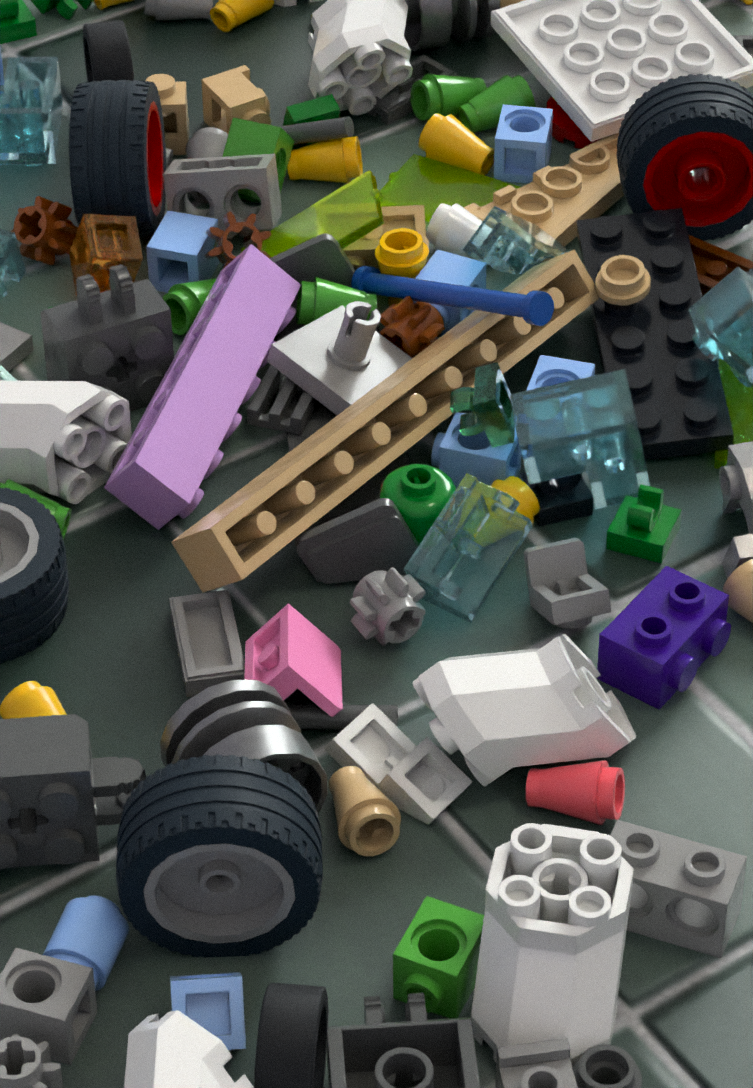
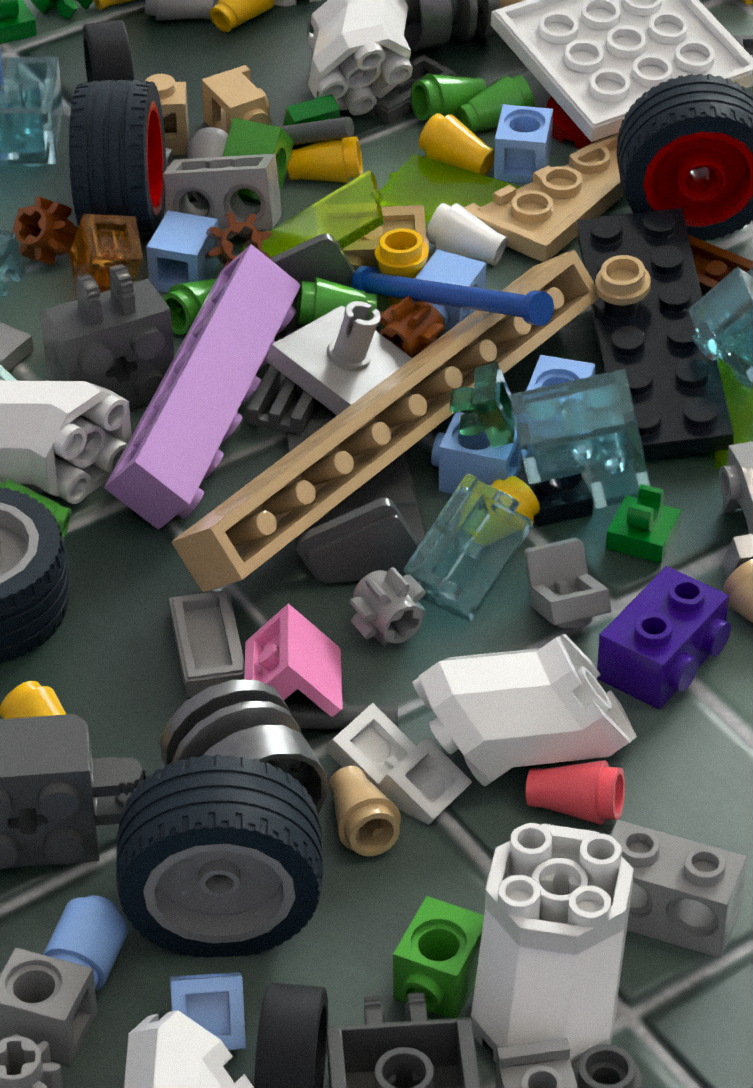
green head [380,464,457,551] -> none
clear light blue hinge [463,206,569,275] -> none

